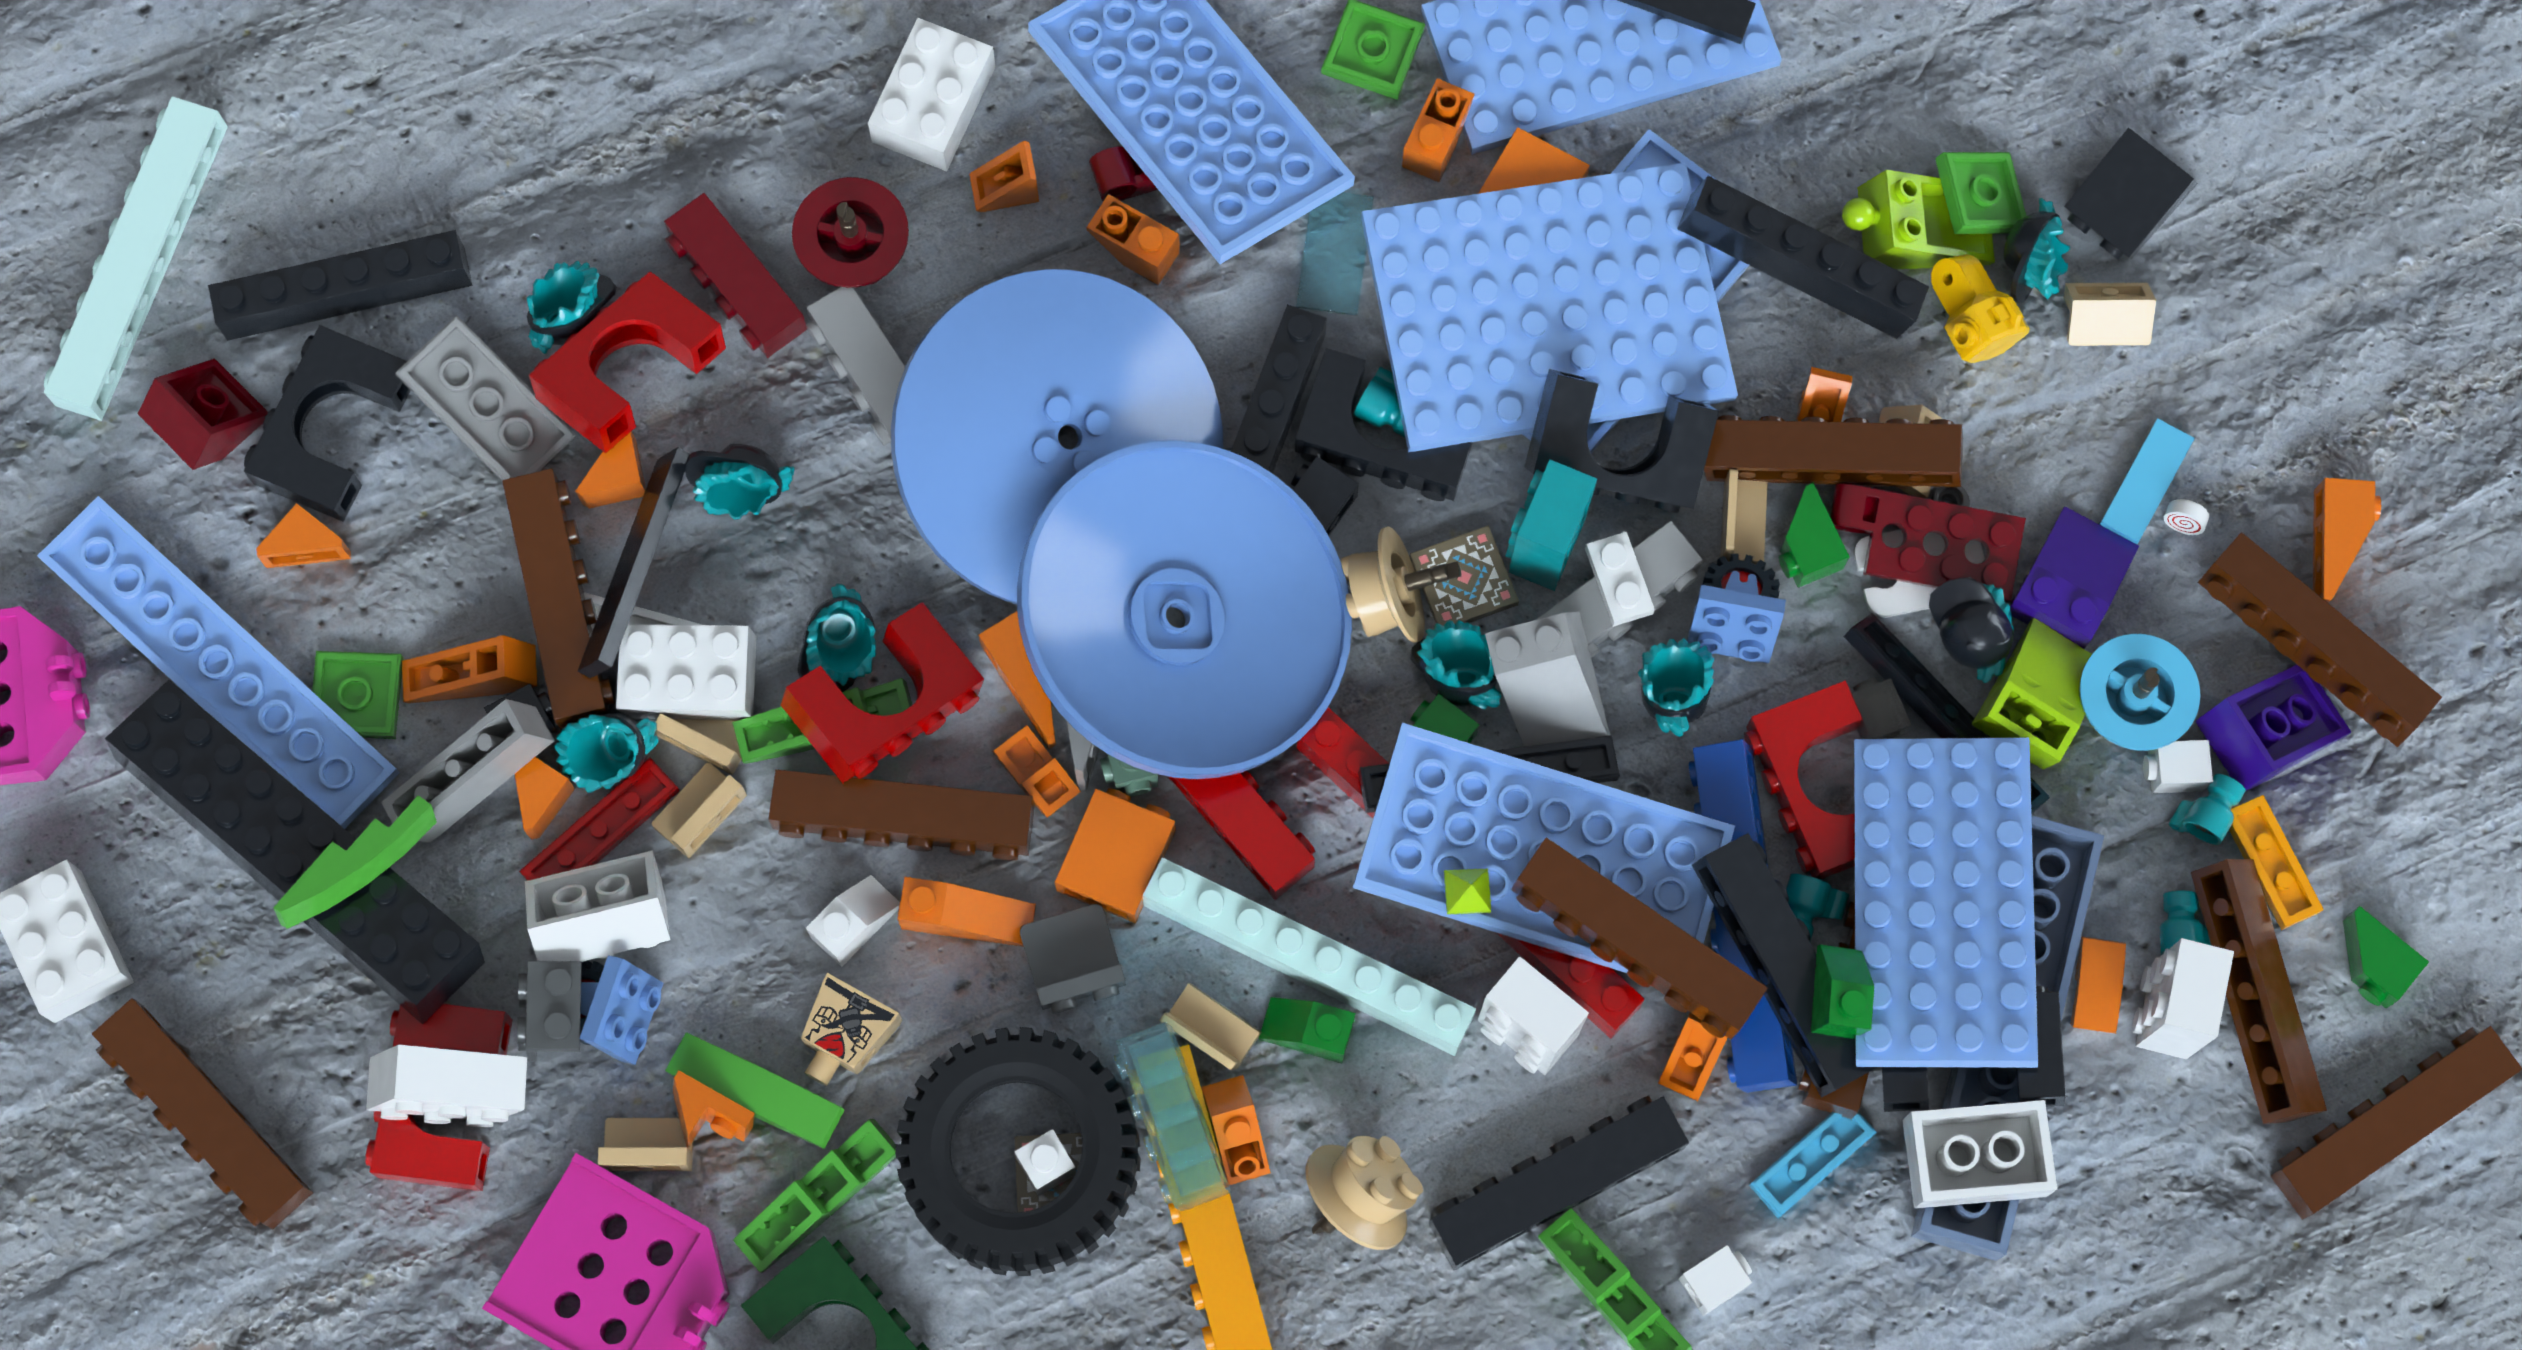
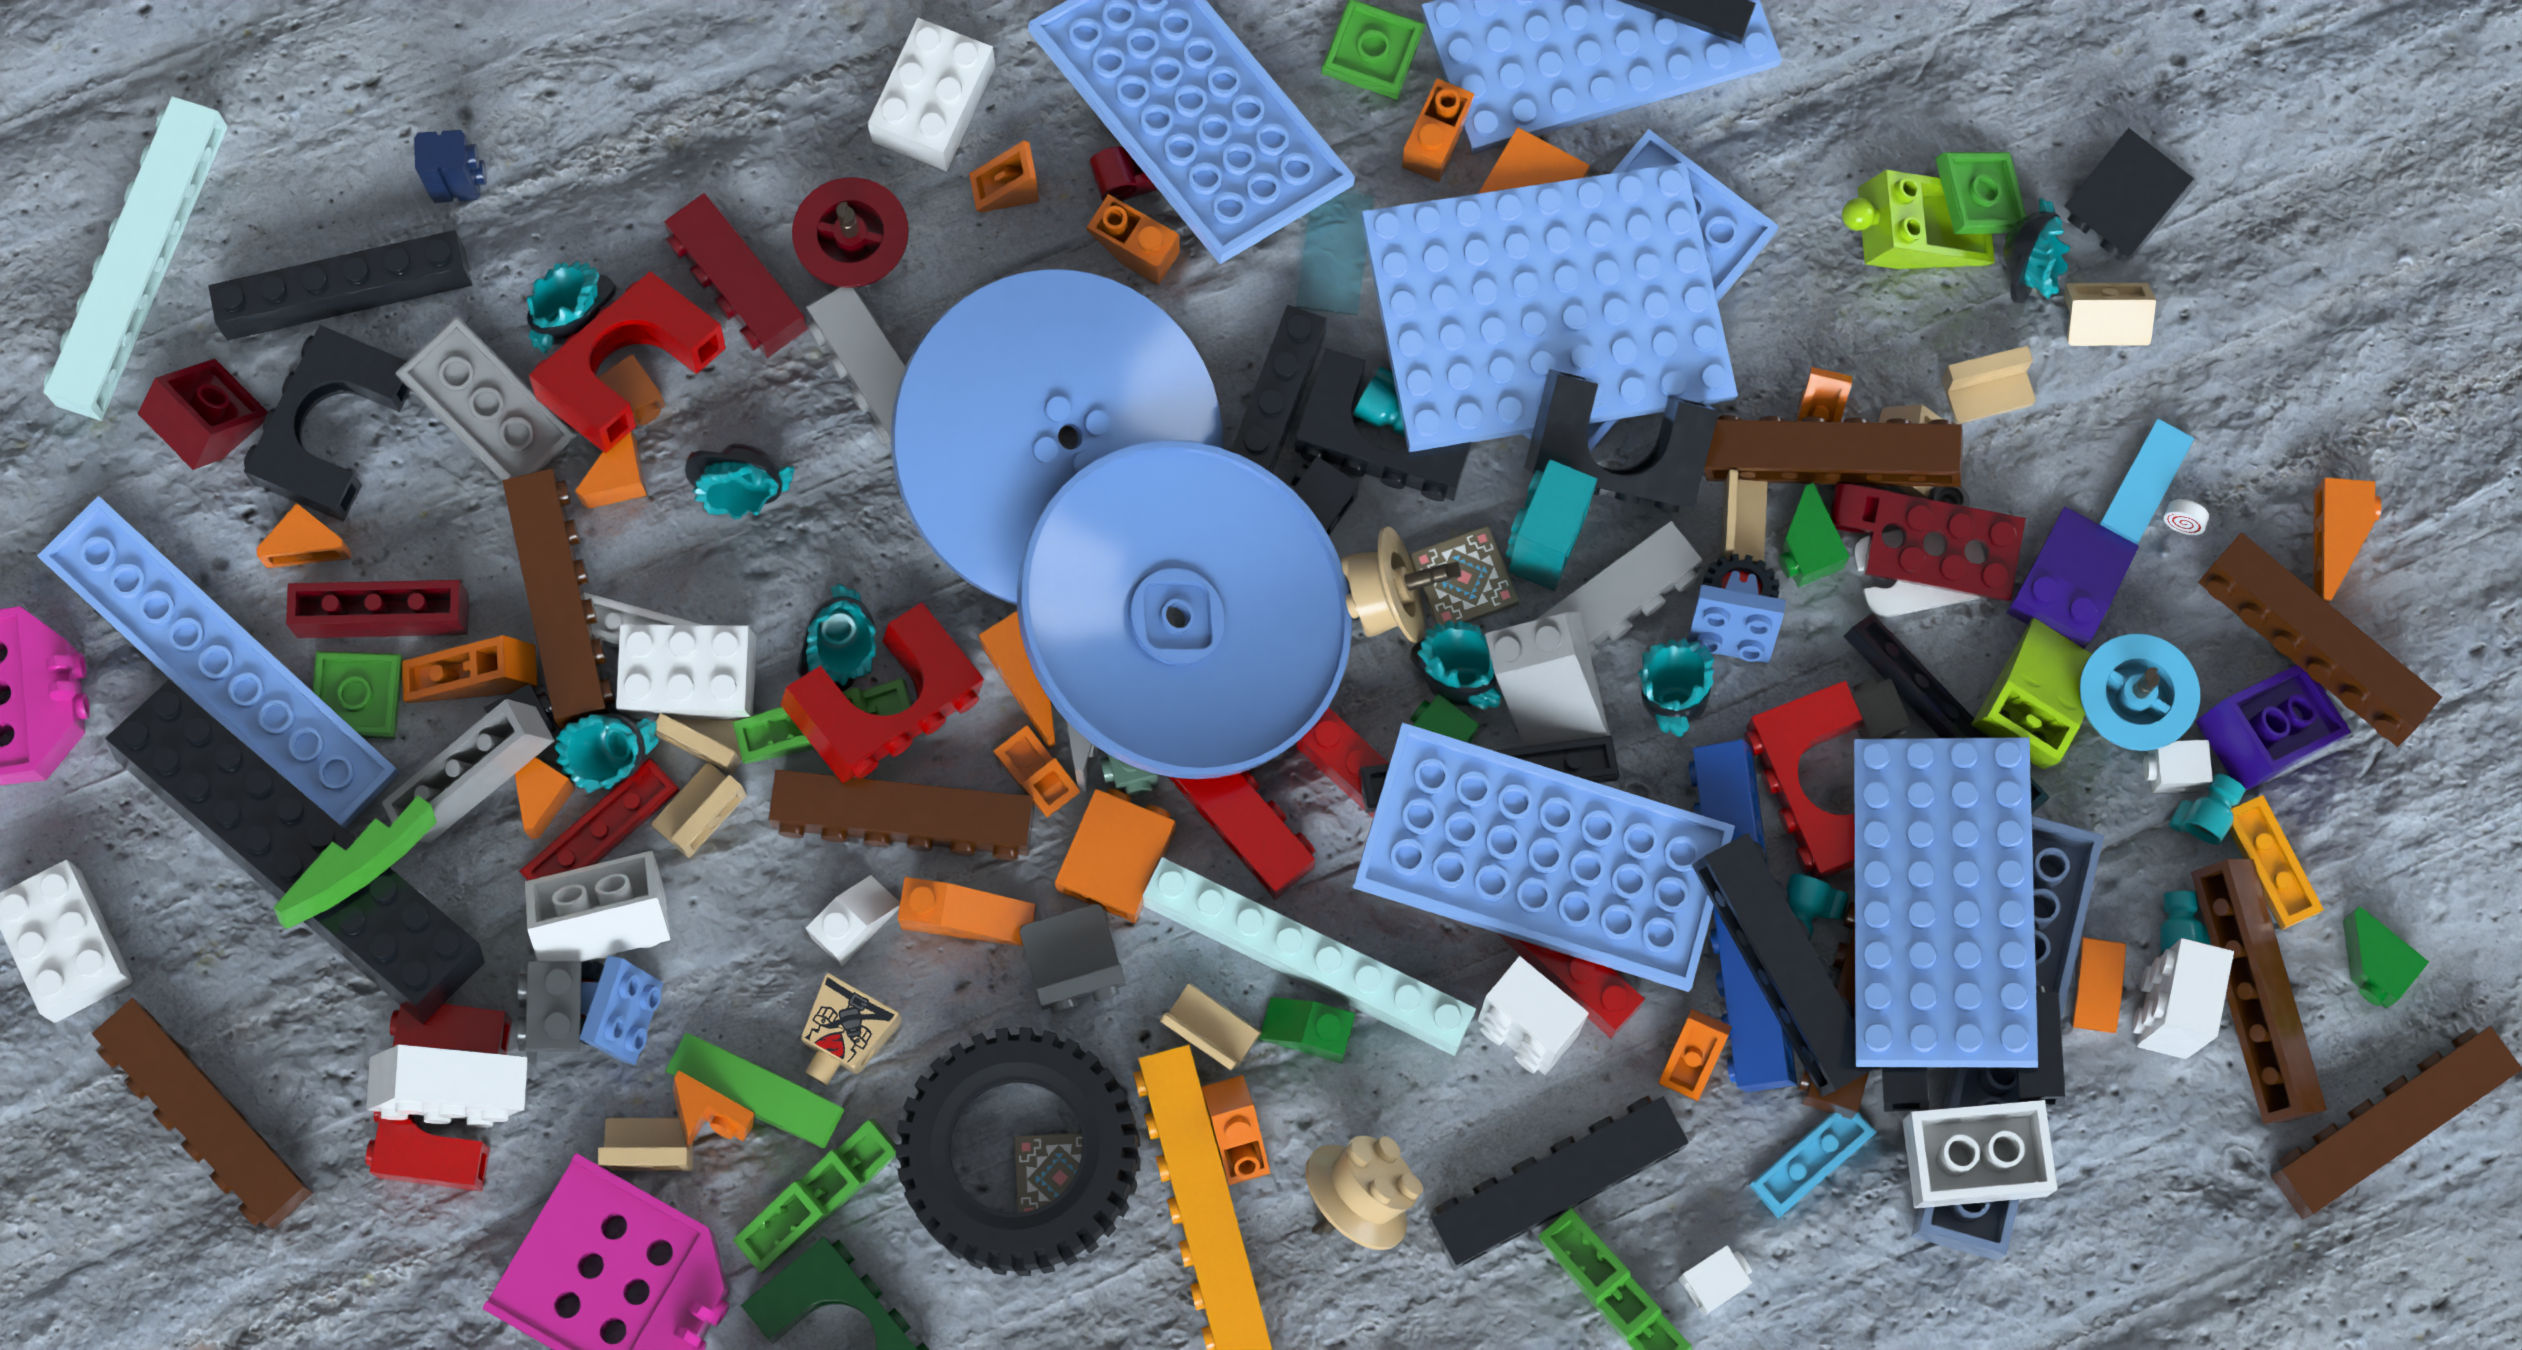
black tile [578,447,690,678] -> none
white brick [1014,1129,1076,1197] -> none
clear light blue brick [1114,1022,1232,1211] -> none
lime slope [1444,868,1491,915] -> none
reddish brown brick [1511,837,1768,1040] -> none
white plate [1585,532,1655,626] -> none
black brick [1677,176,1929,339] -> none
green slope [1811,944,1874,1039] -> none
black hair [1929,577,2014,683] -> none
yellow piece [1931,254,2030,364] -> none
none -> dark red brick [286,580,469,638]
none -> dark blue brick [414,130,487,203]
none -> dark orange brick [597,354,666,426]
none -> tan panel [1941,345,2036,424]

